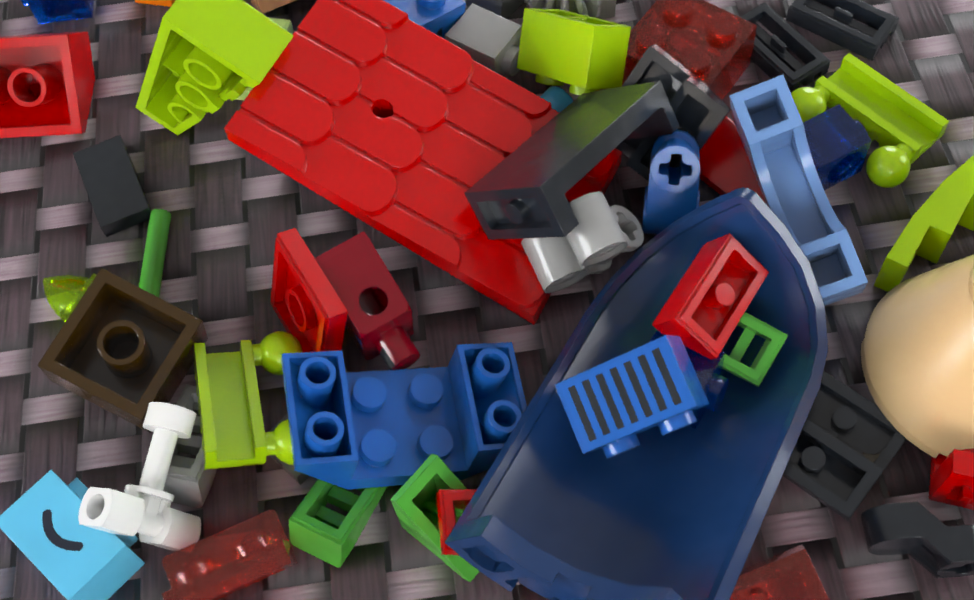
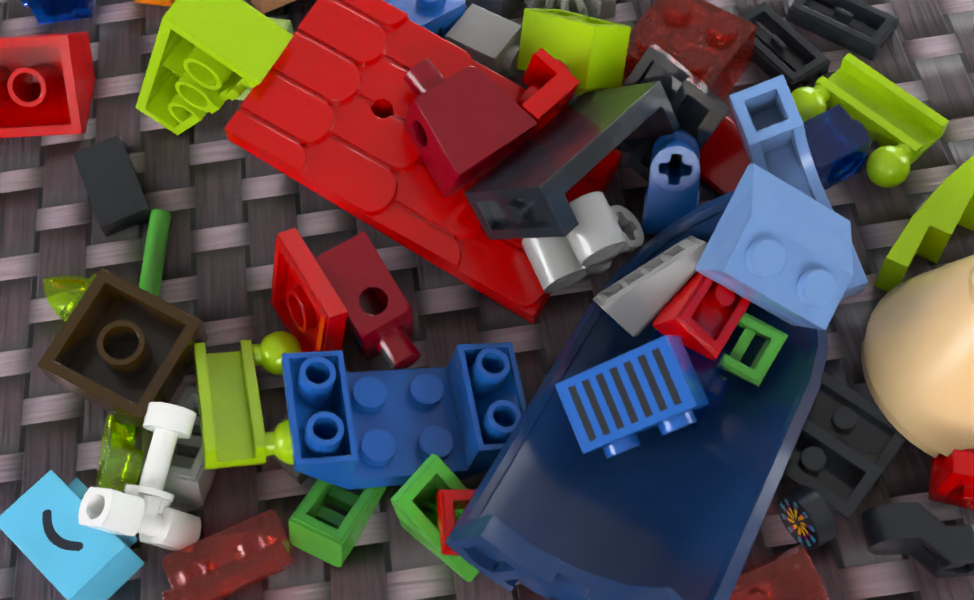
none -> clear neon green plate [95,414,143,492]
none -> dark red torso [404,59,537,198]
none -> red bracket [516,48,580,140]
none -> light grey slope [593,235,707,337]
none -> medium blue slope [694,163,854,330]
none -> black tile [777,485,836,551]

